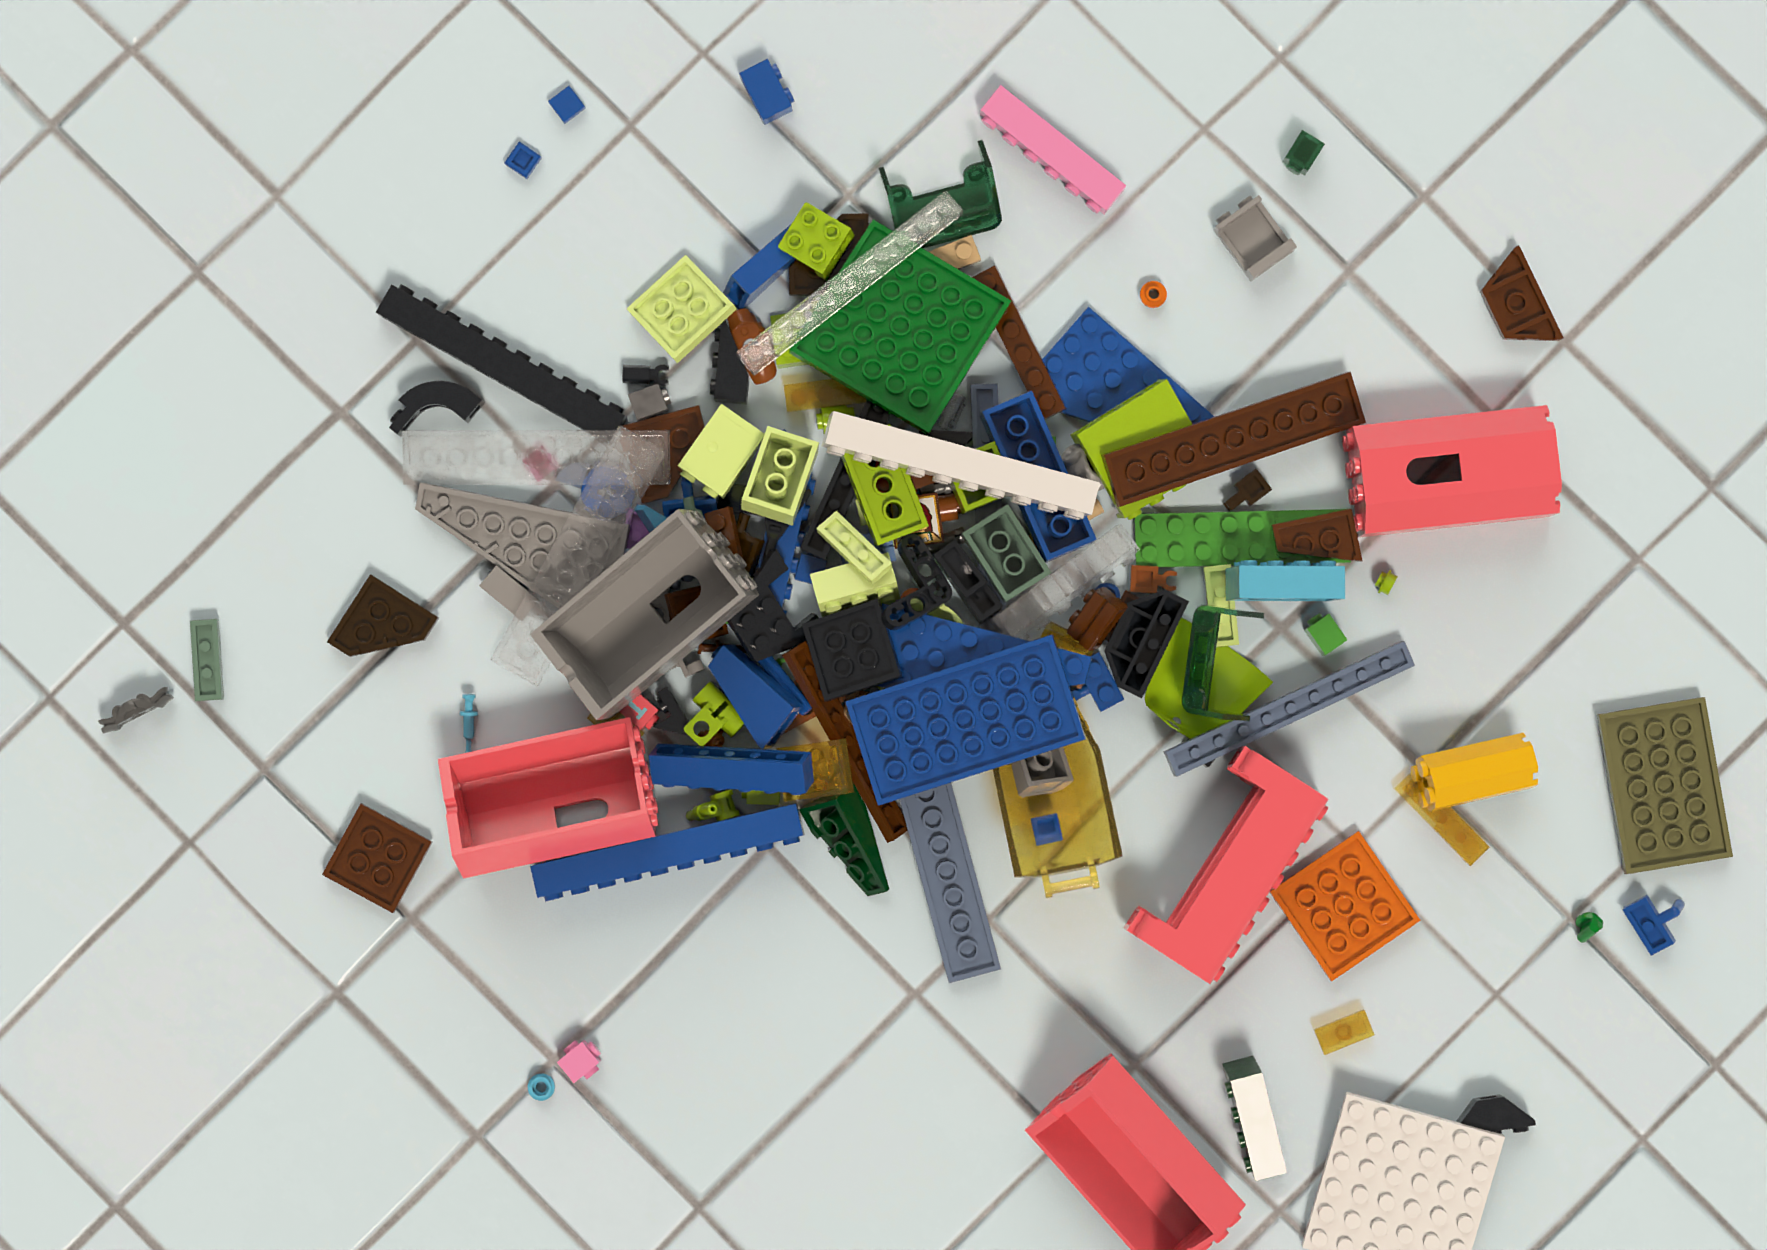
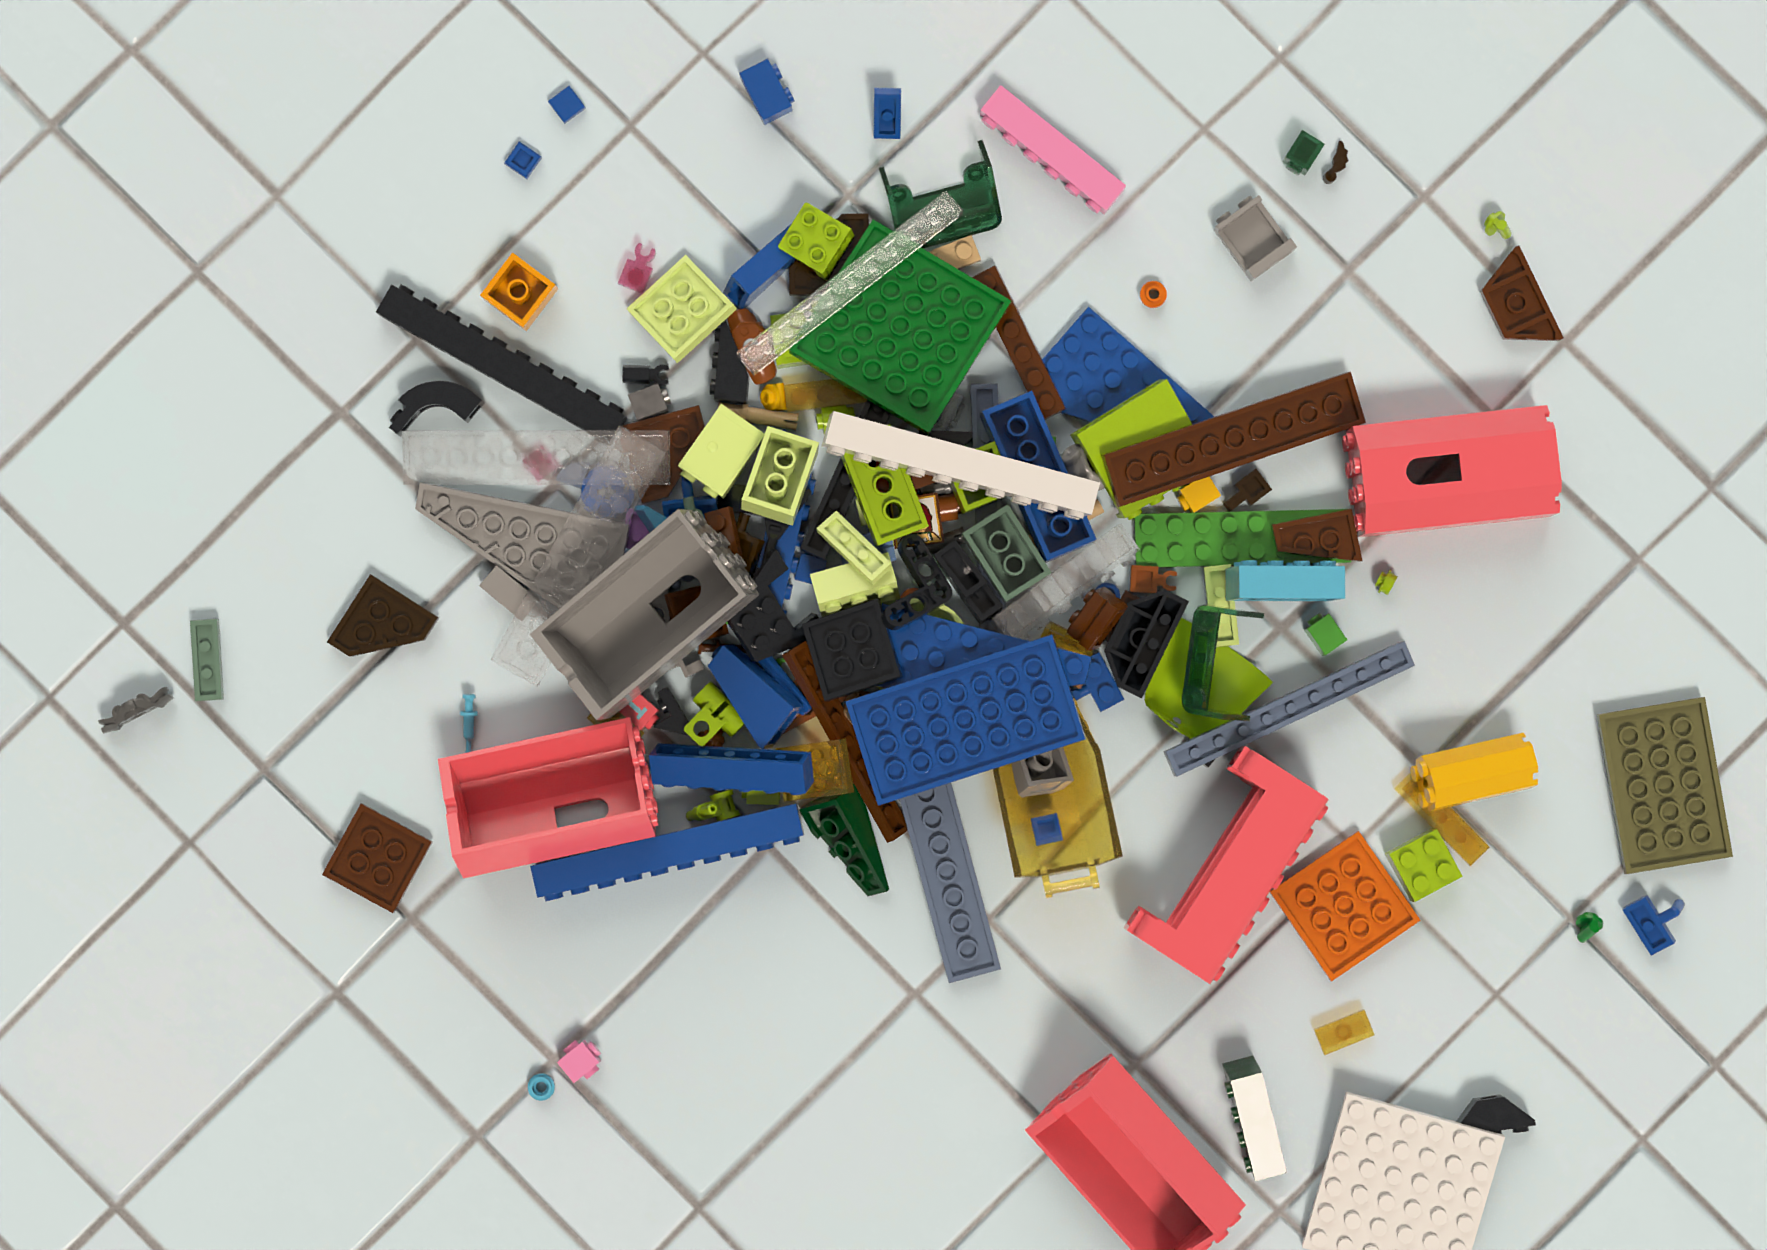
none -> light orange brick [480,252,558,331]
none -> clear pink plate [618,243,656,294]
none -> tan pin [718,401,799,431]
none -> yellow plate [760,383,787,411]
none -> blue slope [874,88,901,139]
none -> yellow brick [1177,476,1221,513]
none -> dark brown piece [1323,141,1349,184]
none -> lime brick [1384,828,1463,902]
none -> lime plate [1484,211,1512,239]

